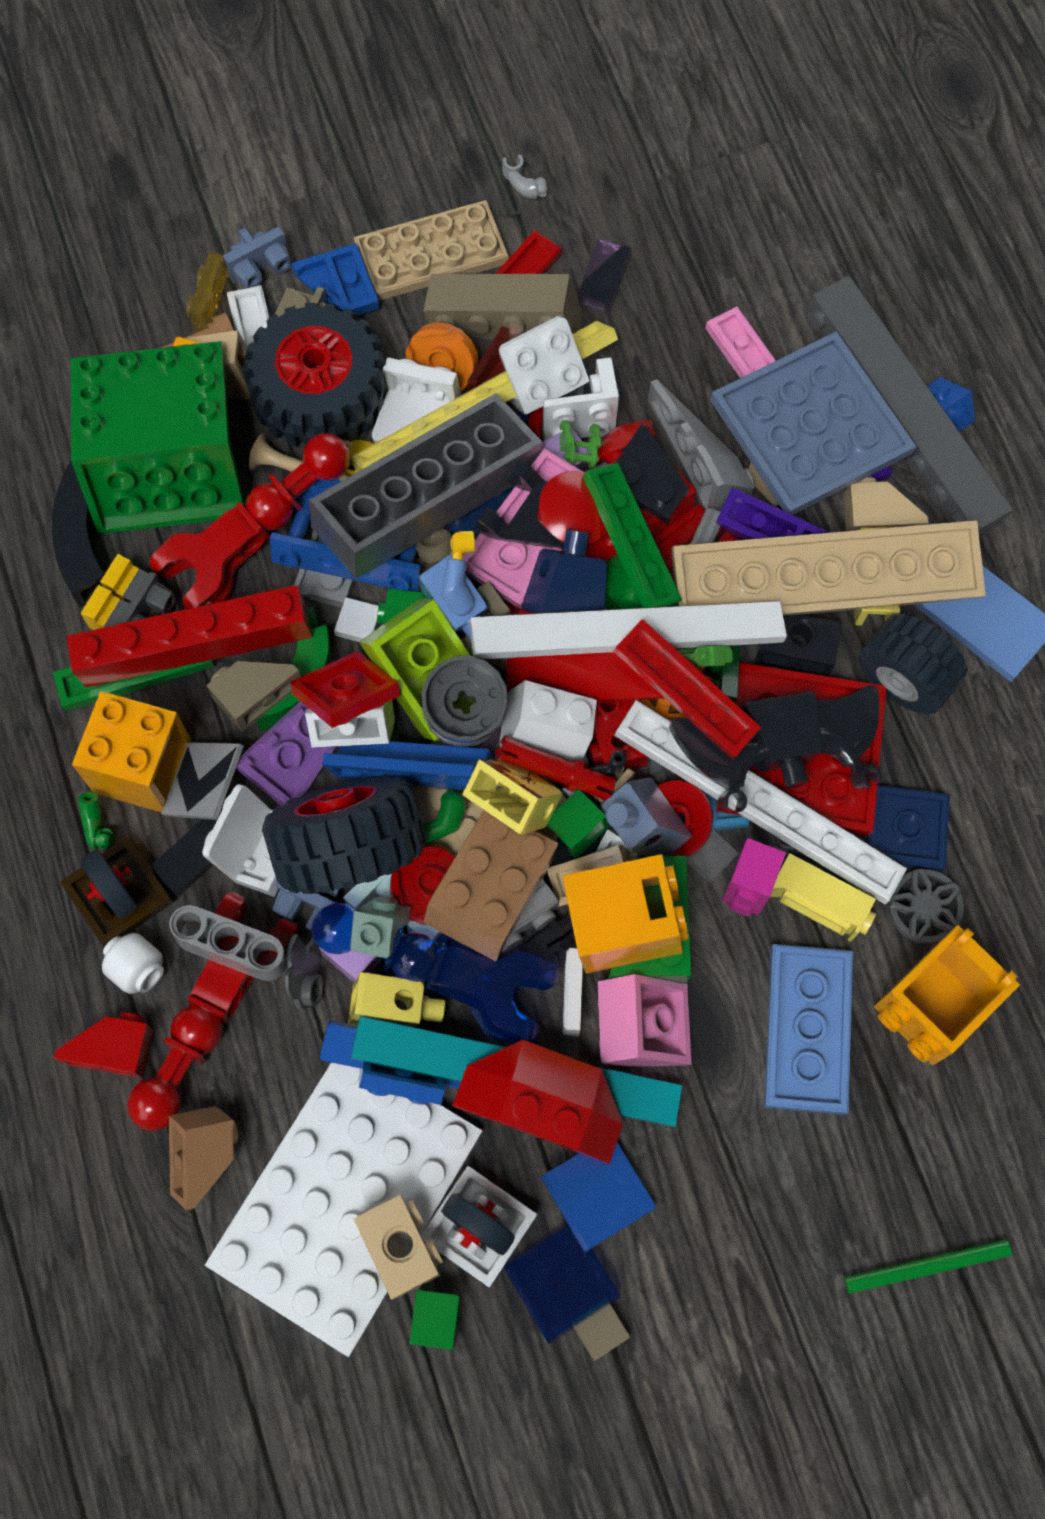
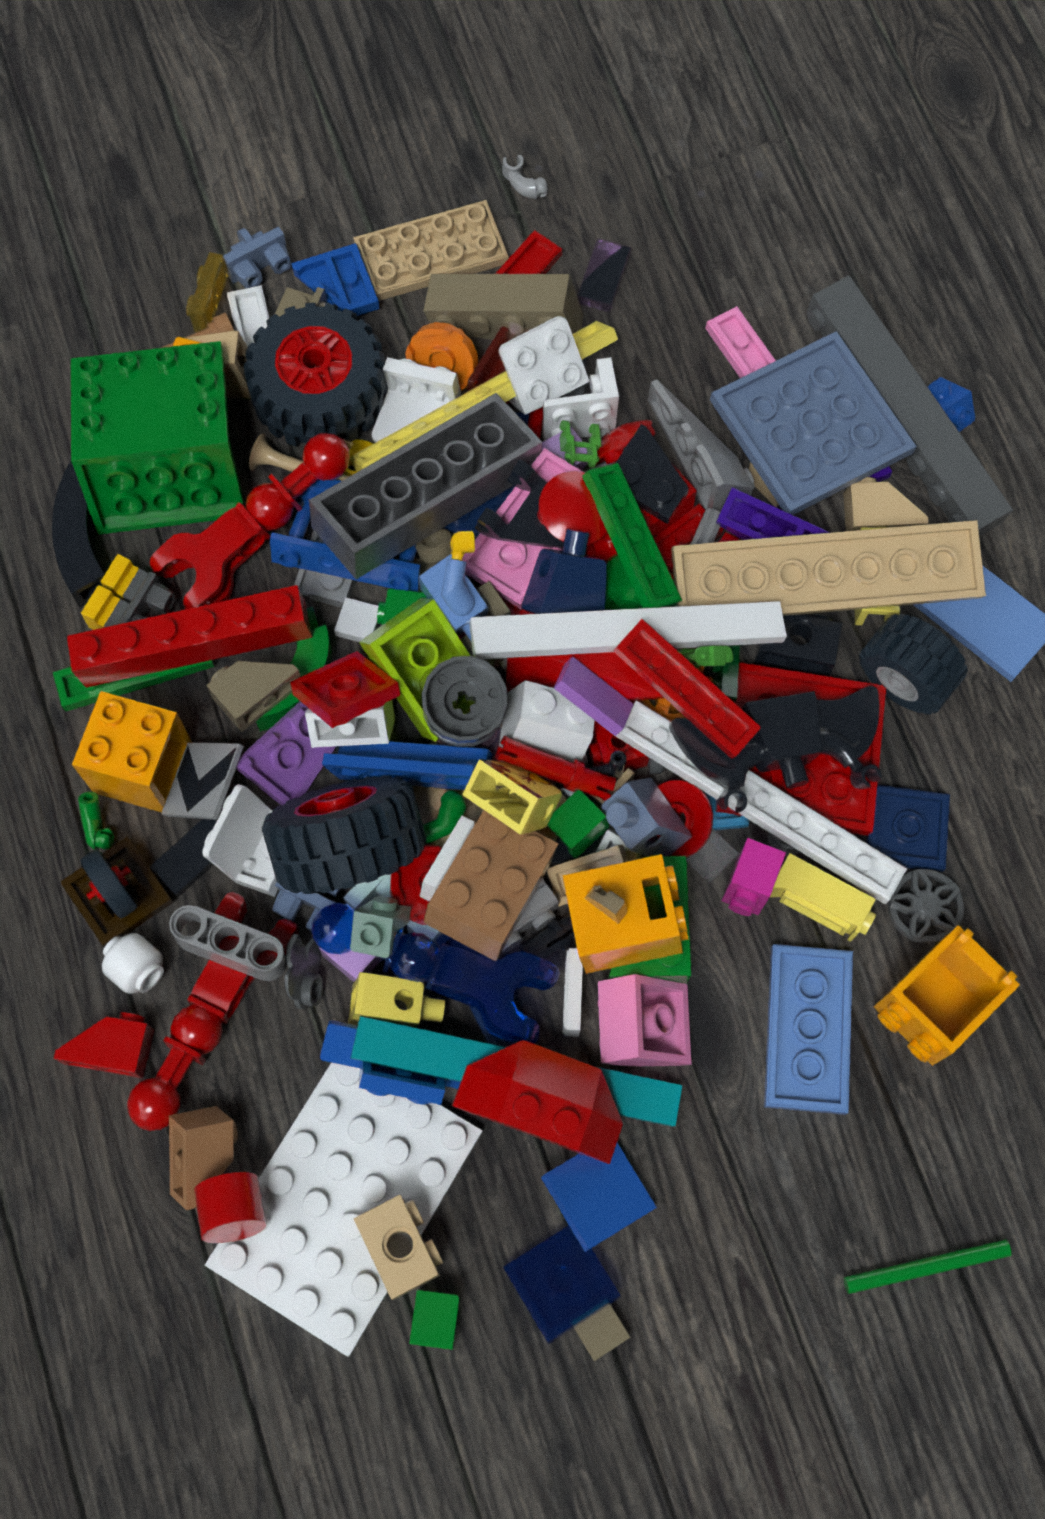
white plate [421,1166,537,1288] -> none
none -> red piece [194,1172,266,1243]
none -> white tile [420,816,474,901]
none -> medium lavender tile [554,657,634,736]
none -> dark tan tile [585,885,627,924]

